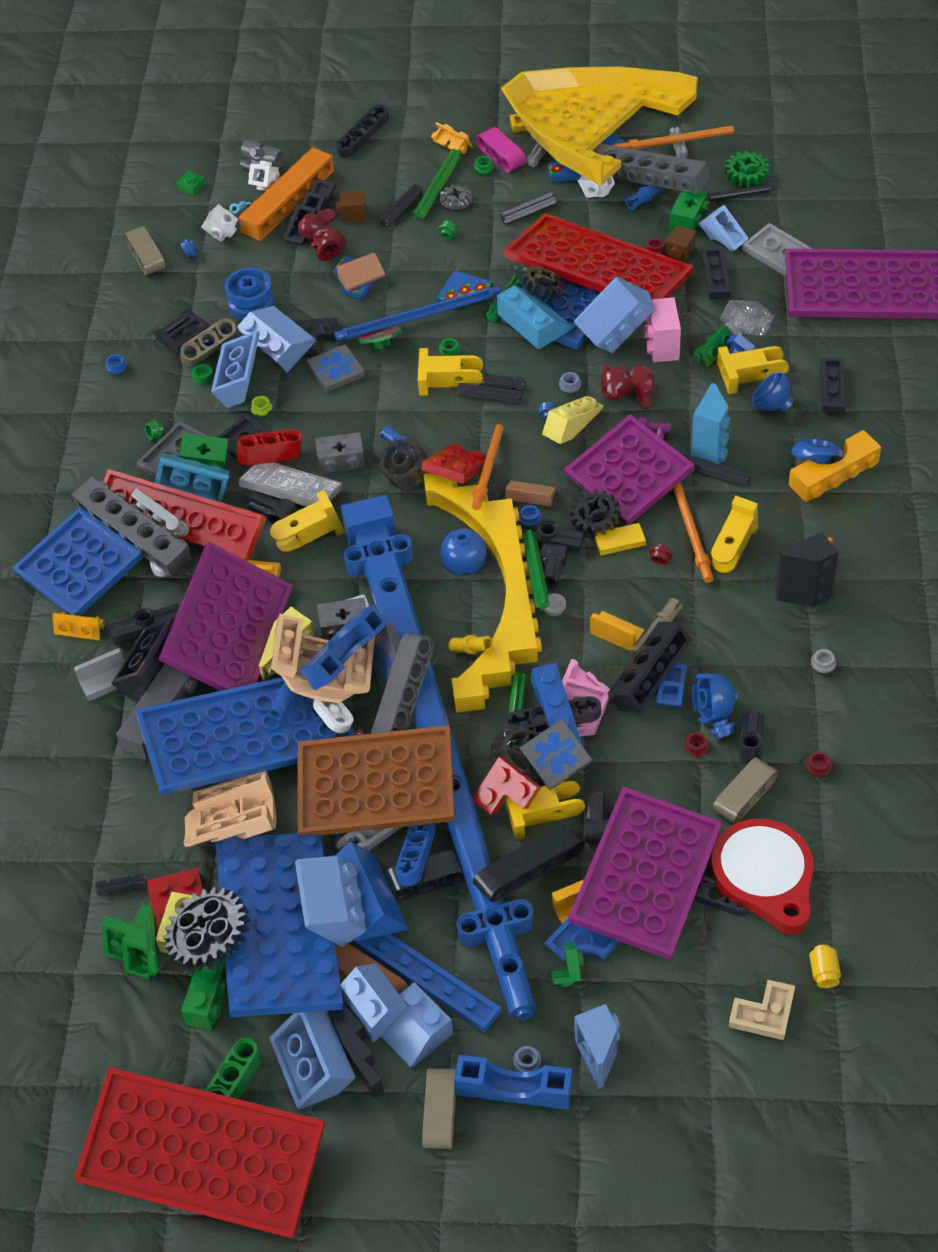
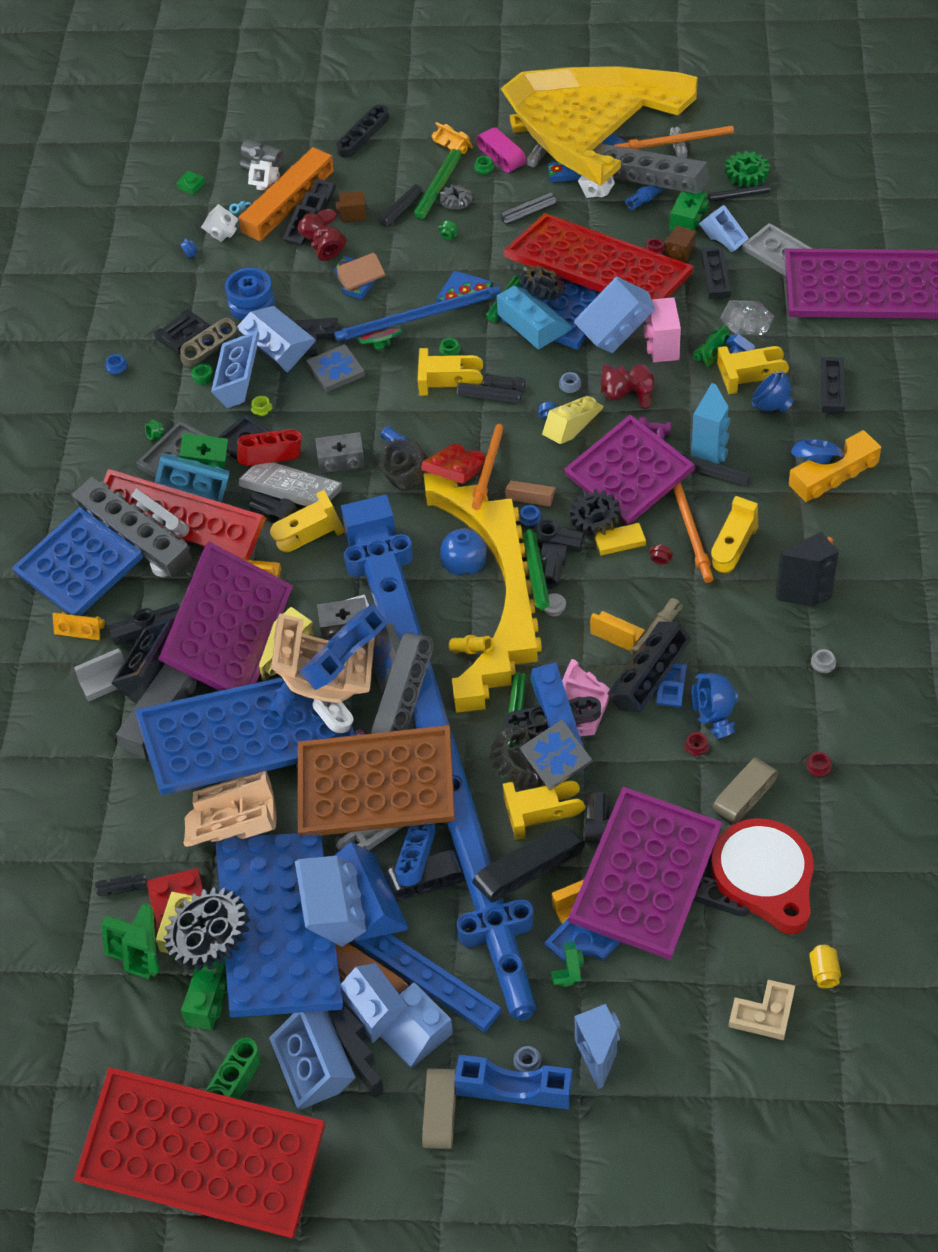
dark tan beam [124,226,166,275] -> none
plate [472,757,542,815] -> none
black piece [739,710,765,764] -> none

